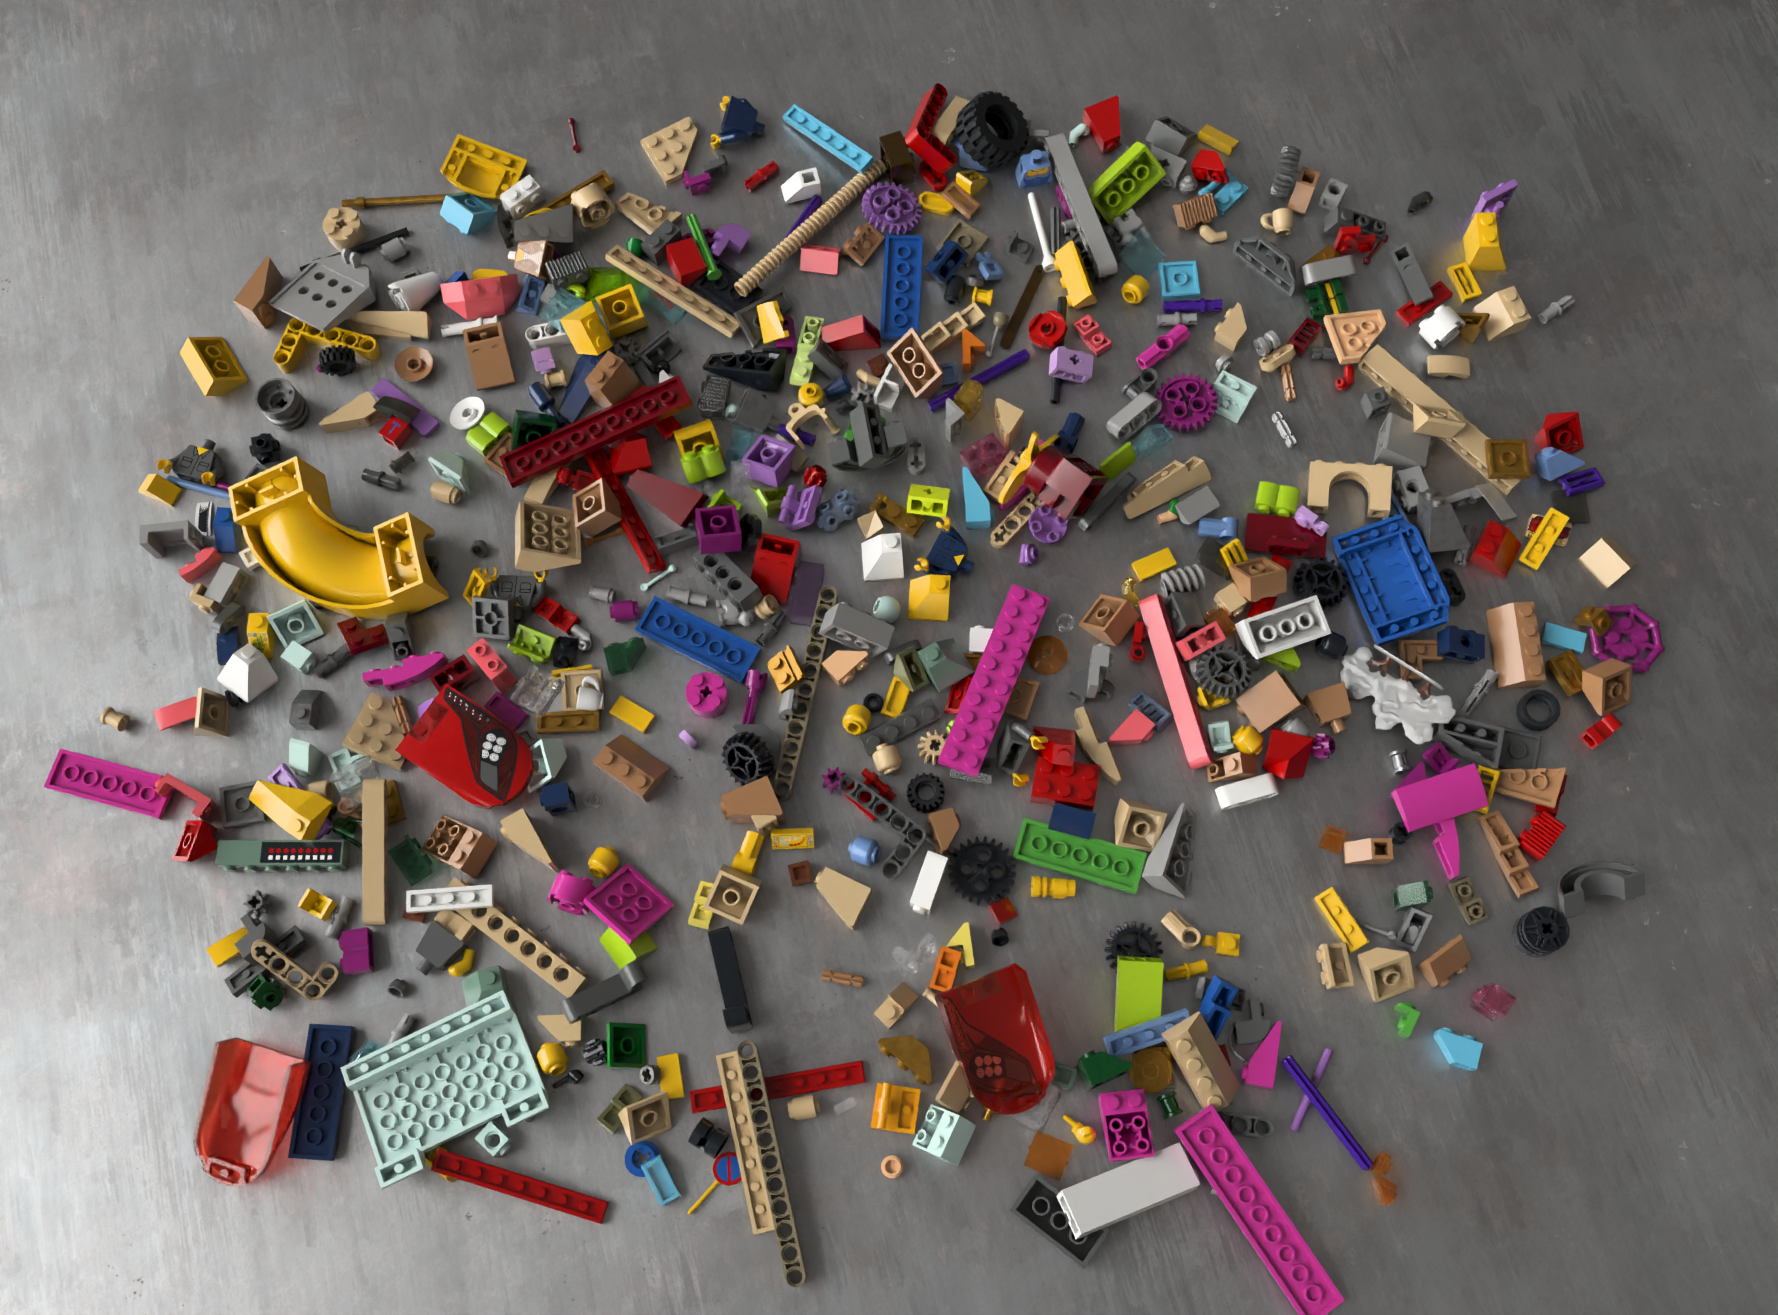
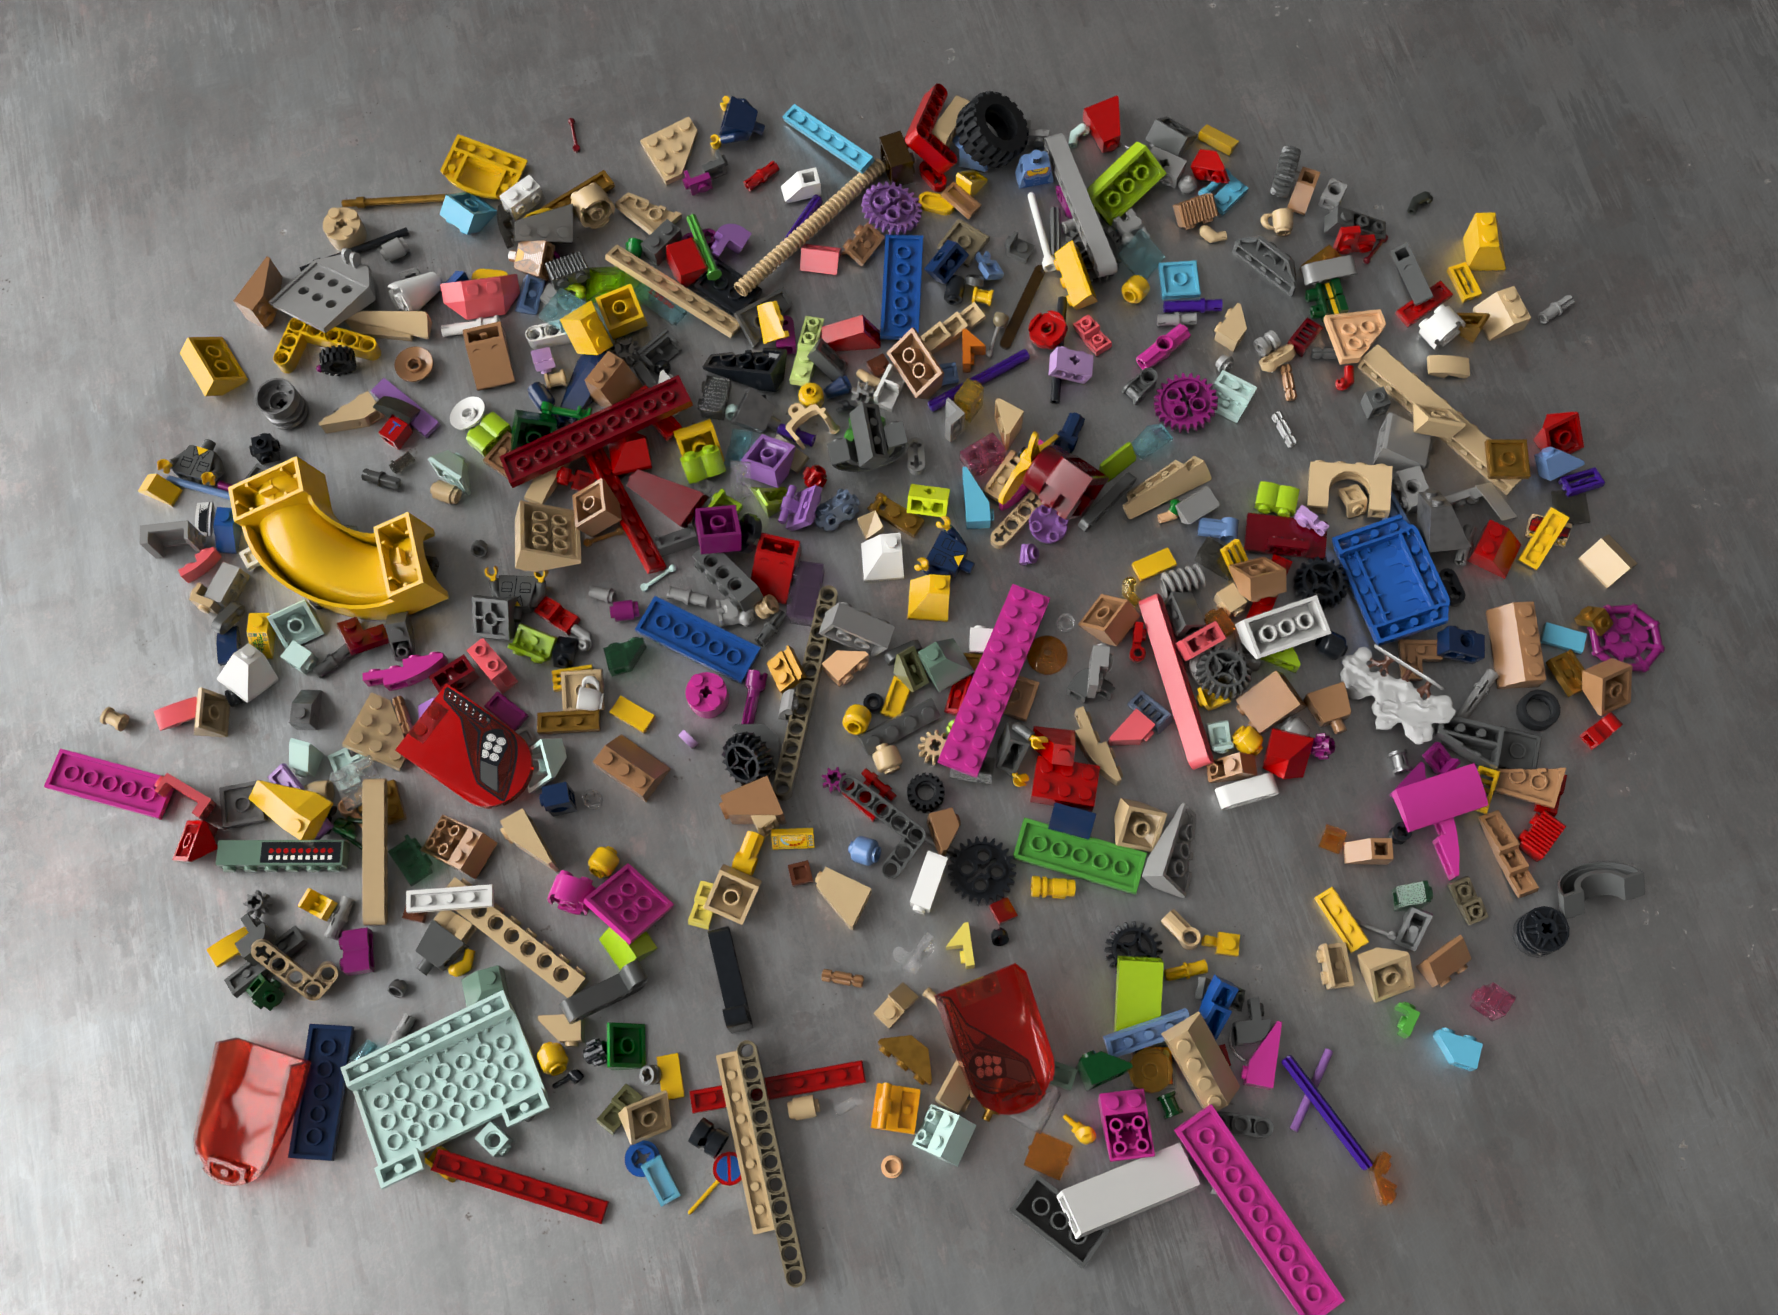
yellow tile [463,567,492,606] -> none
clear plate [510,664,565,717] -> none
light aqua piece [873,595,901,623] -> none
orange slope [929,945,962,992] -> none
light grey beam [1106,392,1162,441] -> none
medium lavender plate [1471,179,1518,219] -> none
none -> green bar [541,401,592,421]
none -> tan bracket [1339,484,1367,518]

